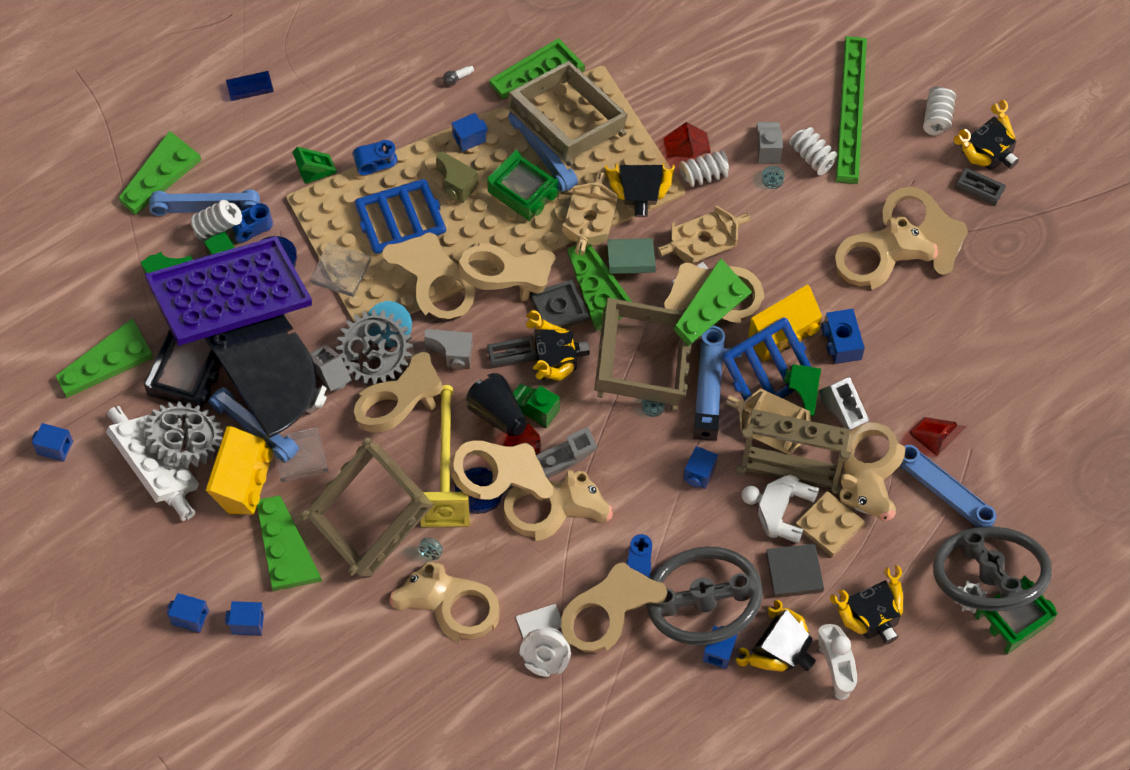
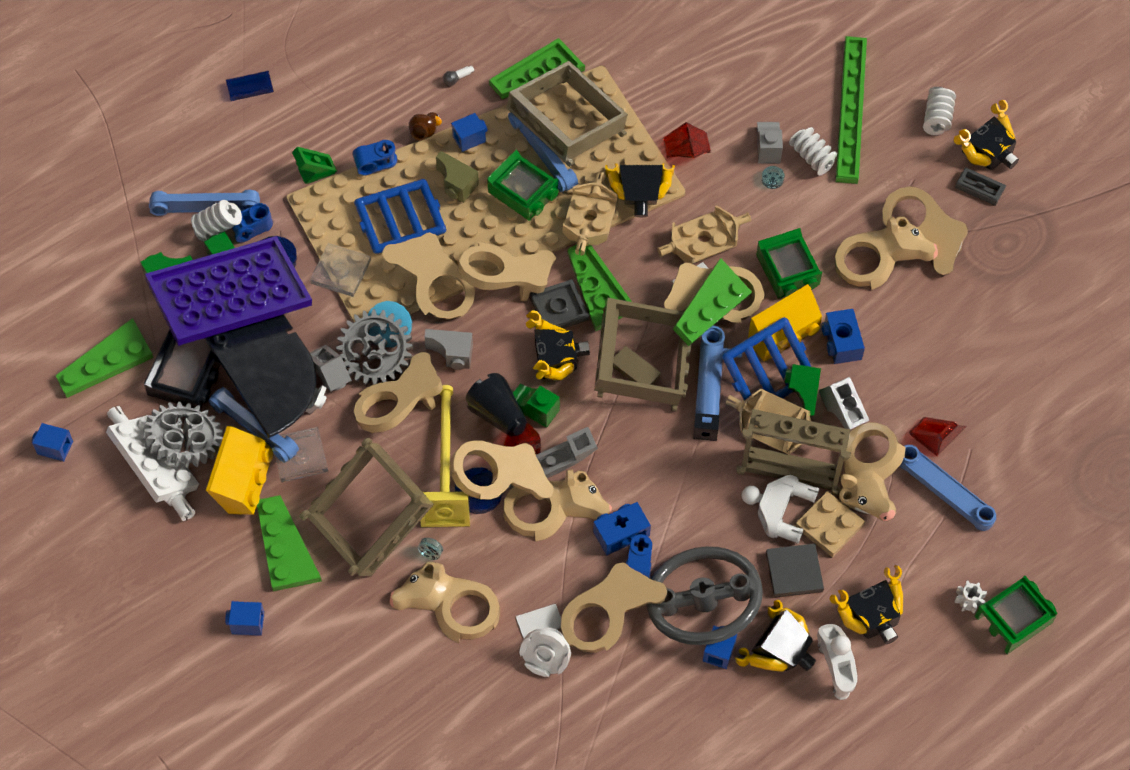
bright green wing [119,131,201,215] -> none
blue brick [167,593,209,633] -> none
dark grey tile [487,336,537,369] -> none
sand green tile [607,238,656,274] -> none
clear light blue tile [642,399,666,417] -> none
white piece [679,150,729,188] -> none
blue brick [683,446,718,489] -> none
dark grey piece [933,526,1052,611] -> none
none -> reddish brown animal [408,112,442,141]
none -> blue brick [593,502,651,556]
none -> dark tan tile [613,346,661,385]
none -> green window [756,228,822,299]

